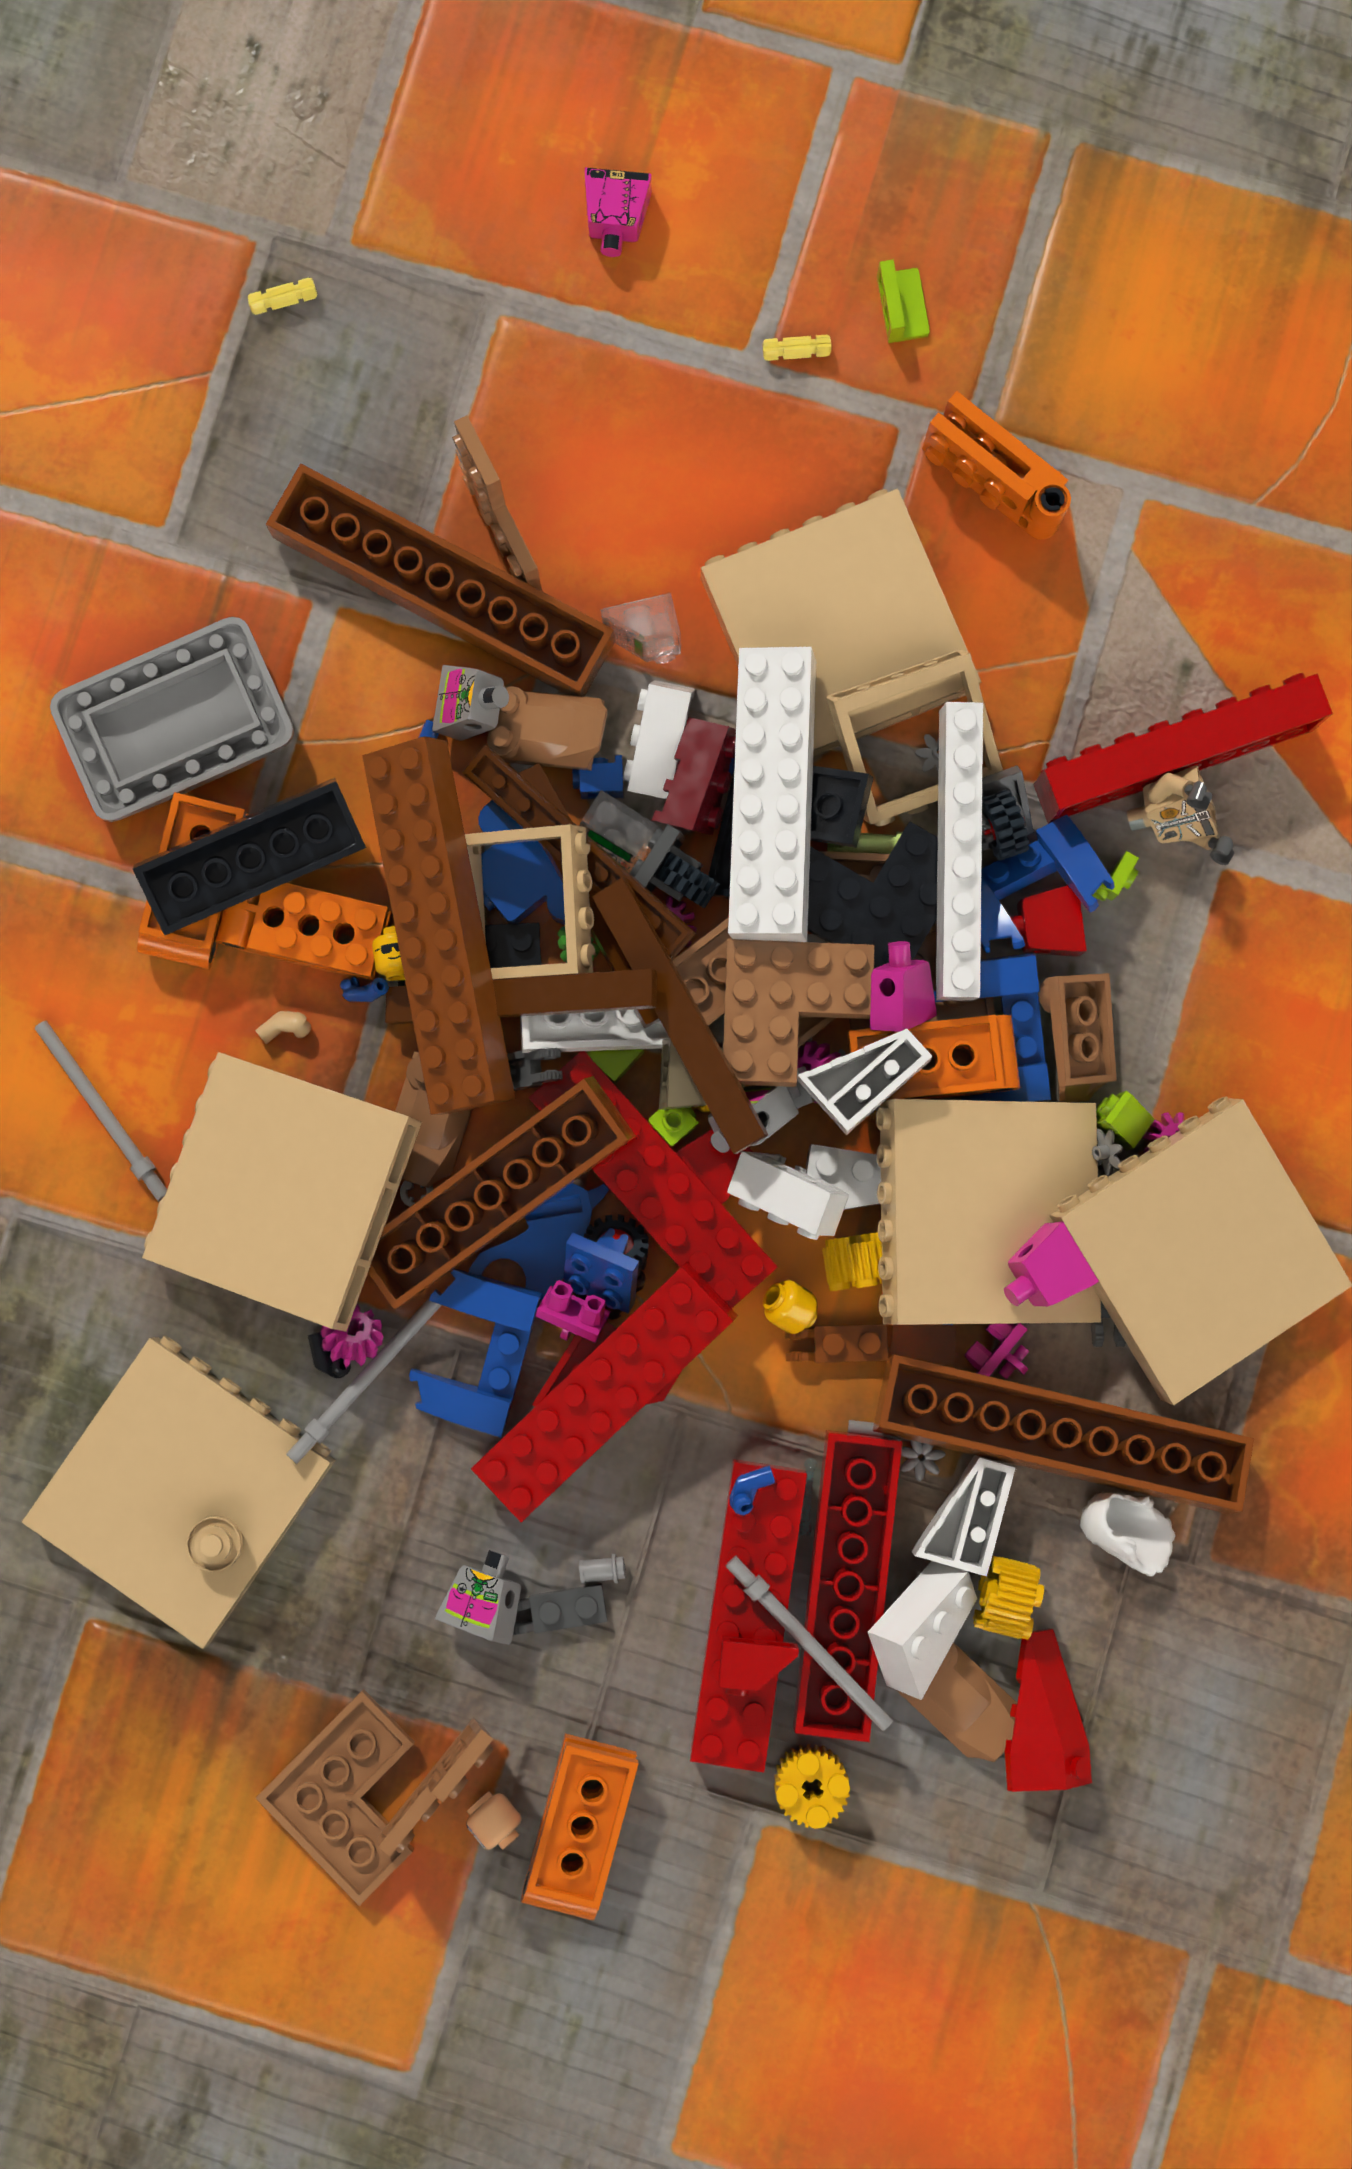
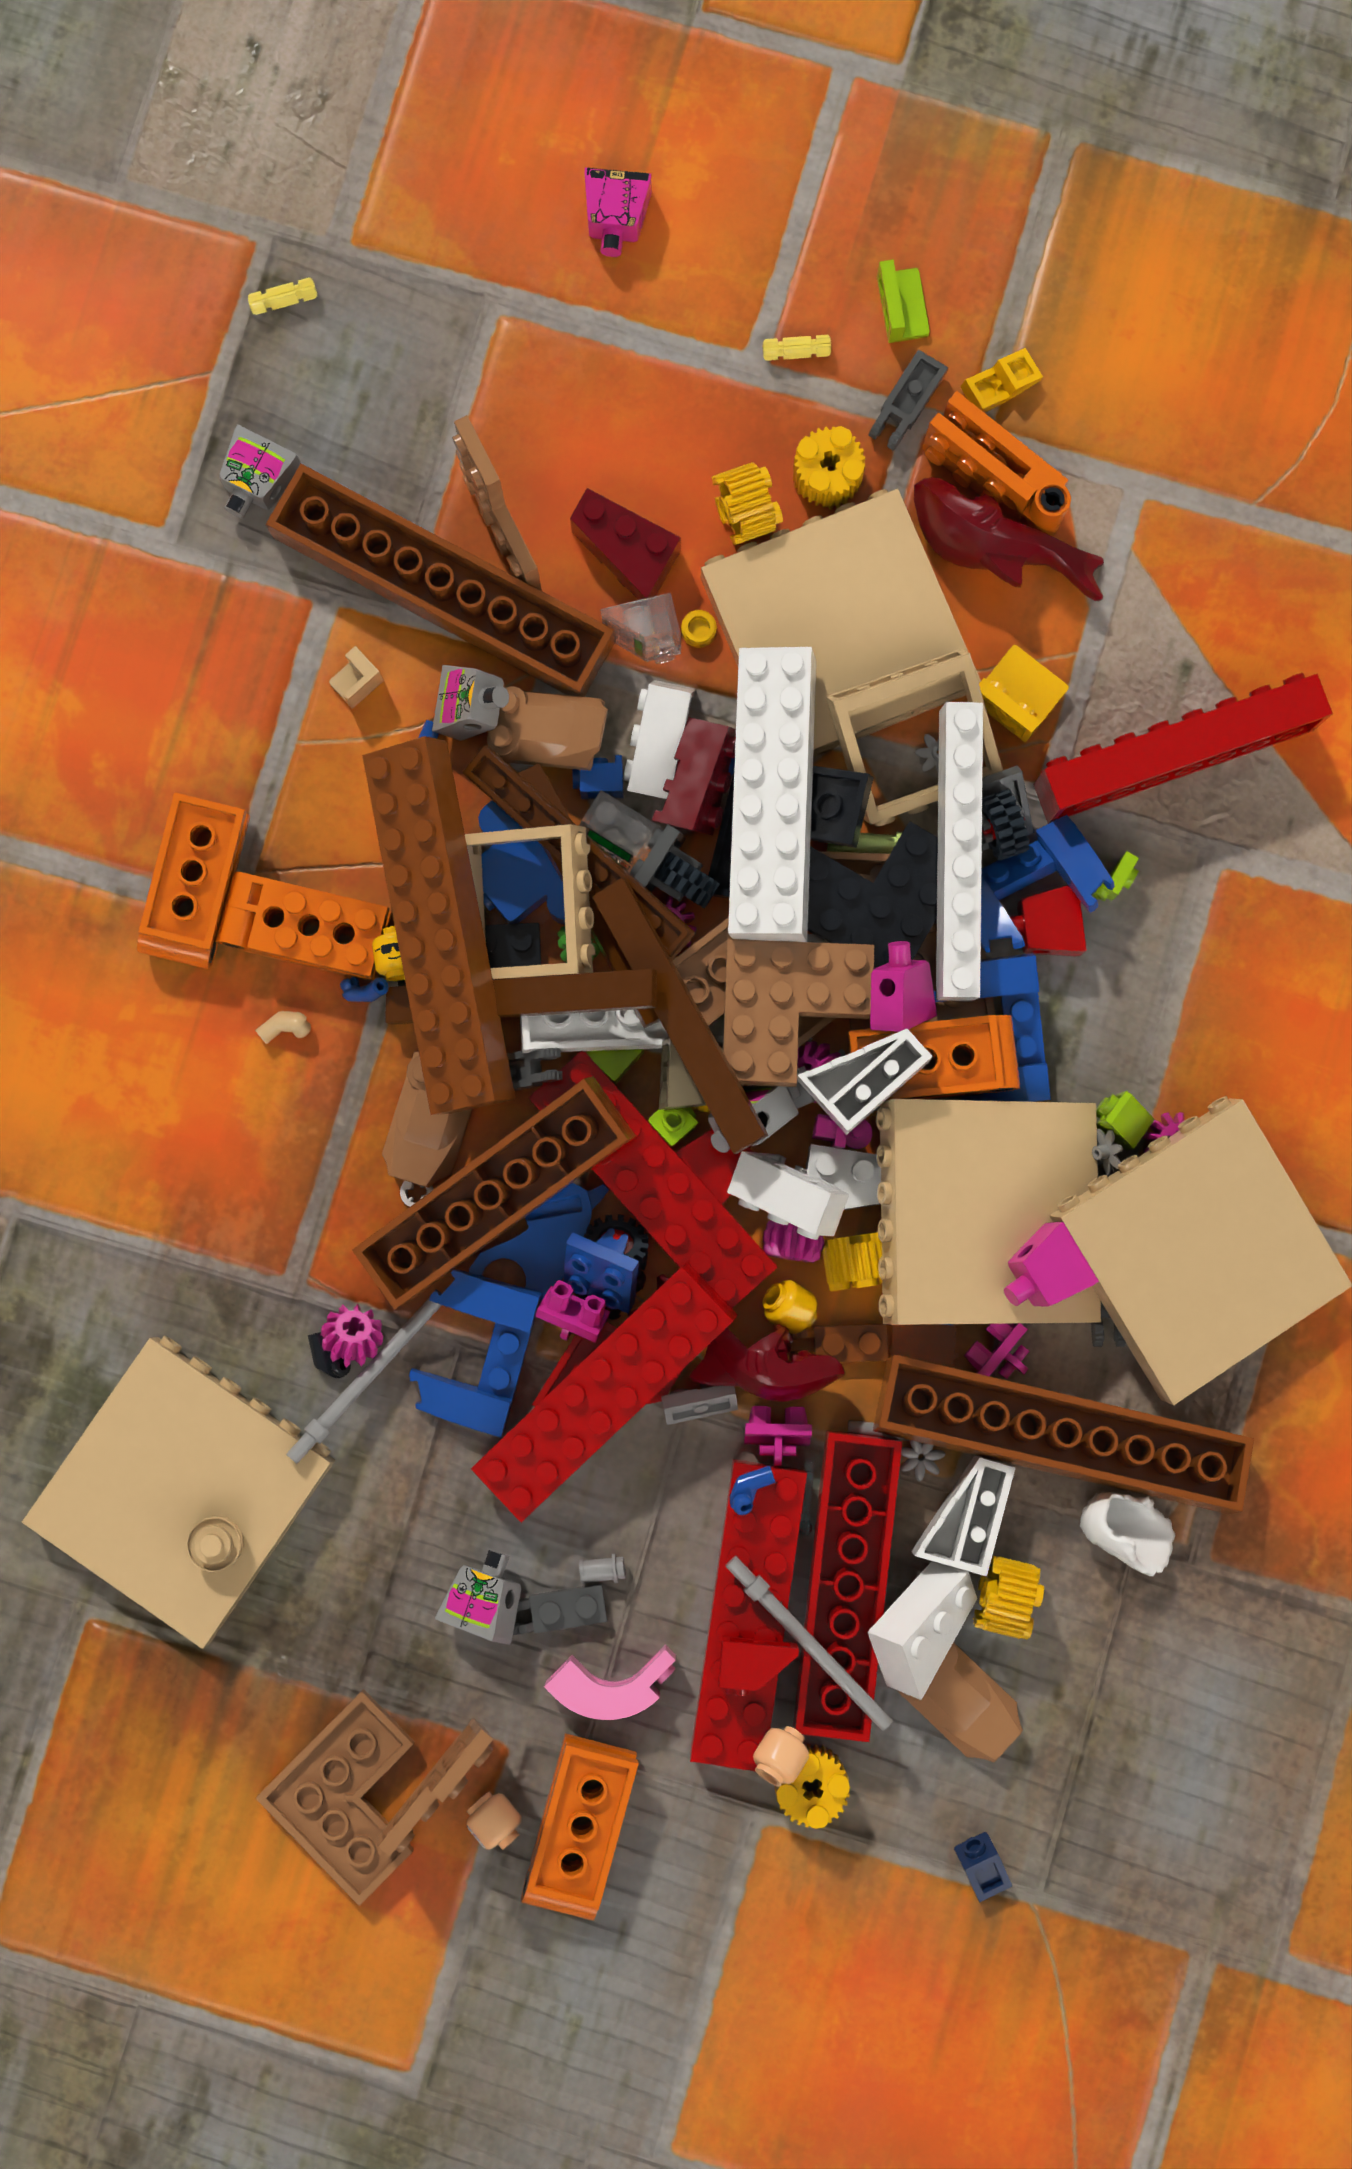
light grey bar [34,1020,167,1202] -> none
light grey wedge [50,617,294,822] -> none
black arch [133,778,366,936] -> none
tan brick [142,1052,422,1332] -> none
red wedge [1005,1628,1092,1792] -> none
medium nougat slope [1039,973,1117,1103] -> none
torso [1127,765,1234,865] -> none
none -> torso [219,424,301,518]
none -> tan panel [329,646,384,709]
none -> bright pink arch [544,1644,676,1720]
none -> dark red wedge [570,488,681,611]
none -> dark red piece [628,1274,845,1402]
none -> light grey plate [661,1383,738,1425]
none -> yellow tile [681,610,717,648]
none -> yellow brick [711,462,783,545]
none -> dark pink hips [744,1406,812,1467]
none -> light nougat head [753,1726,809,1787]
none -> dark pink gear [762,1220,825,1263]
none -> yellow brick [792,426,865,510]
none -> dark pink hips [812,1114,873,1149]
none -> dark grey hinge [868,350,948,451]
none -> dark red piece [914,477,1104,601]
none -> dark blue bracket [954,1832,1012,1903]
none -> yellow slope [960,348,1043,413]
none -> yellow bracket [979,645,1069,743]

